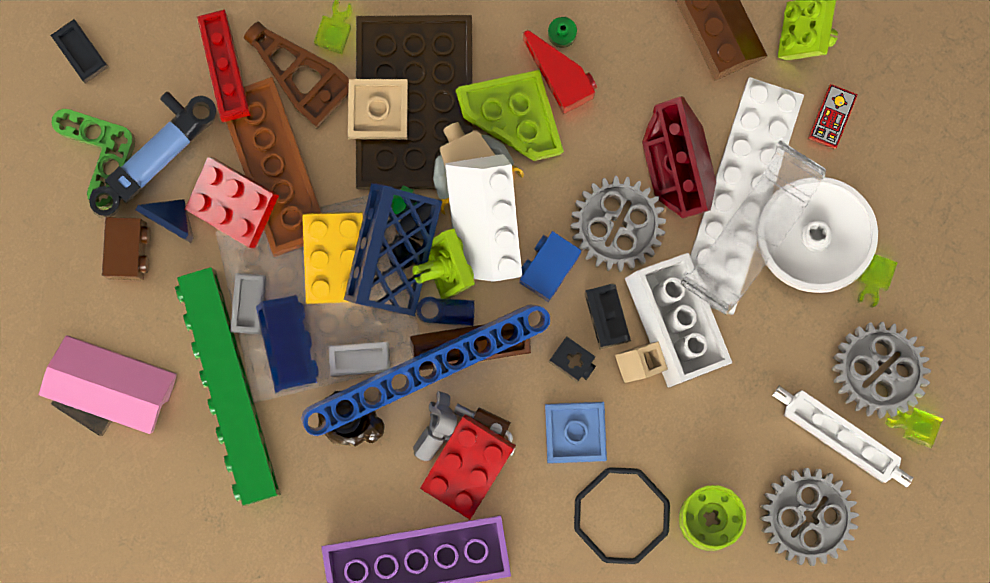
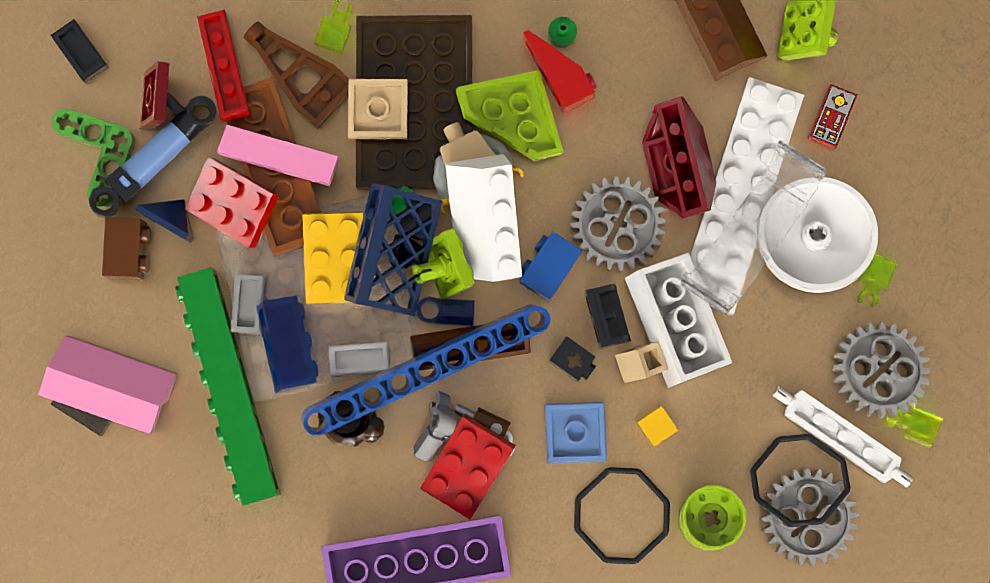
none -> dark red tile [139,61,170,131]
none -> bright pink tile [217,125,339,186]
none -> yellow tile [636,406,678,447]
none -> black piece [750,434,851,527]

